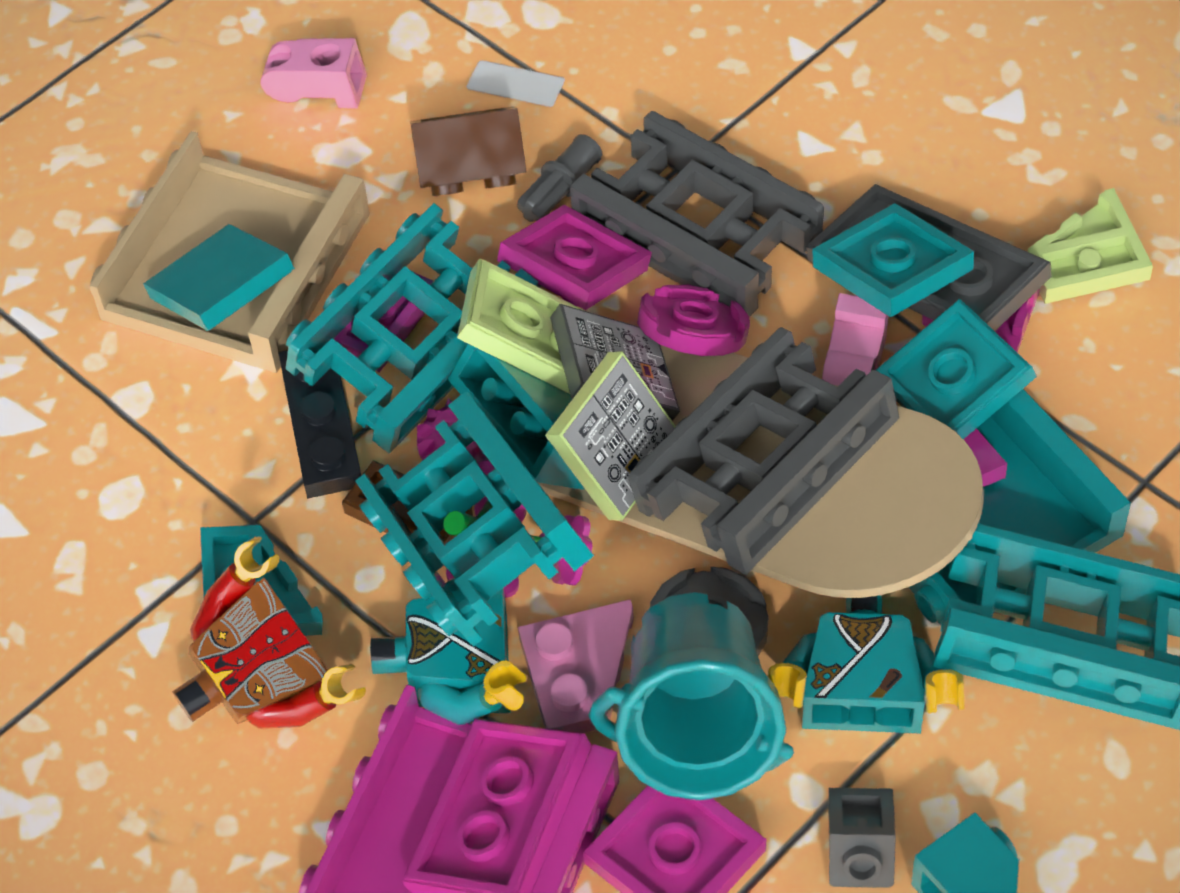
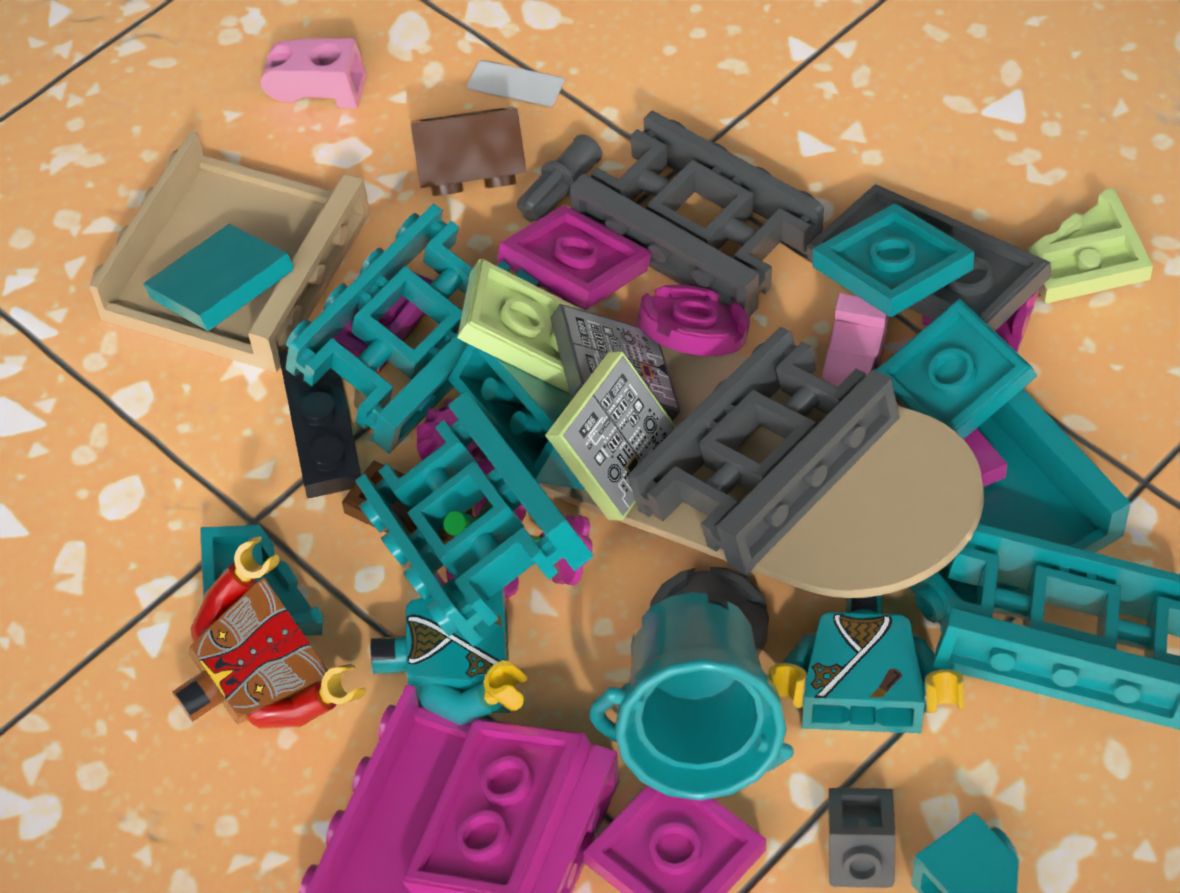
bright pink wing [518,599,634,733] -> none

